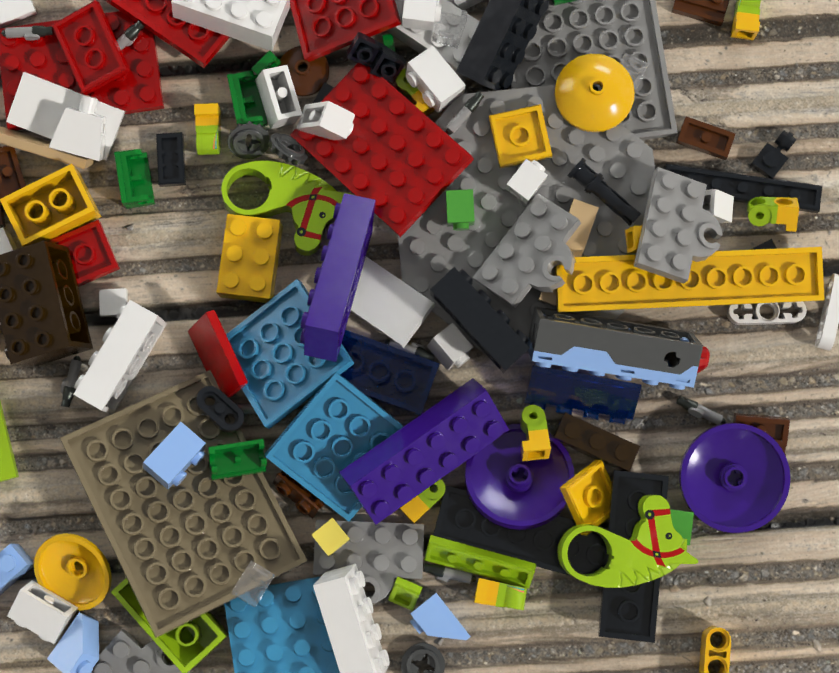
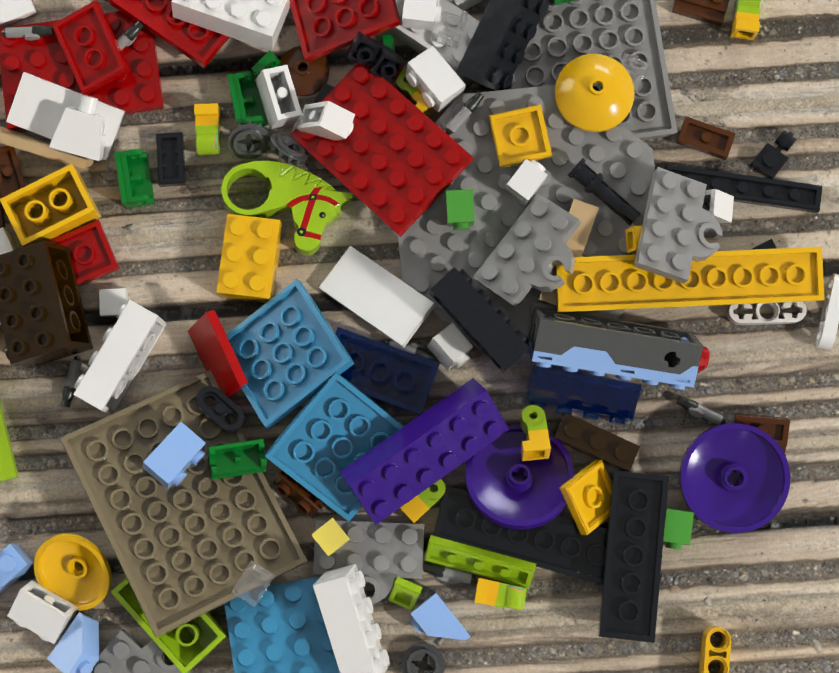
dark purple brick [300,193,376,362] -> none
lime animal [558,494,698,588] -> none
leg [747,197,799,232] -> none

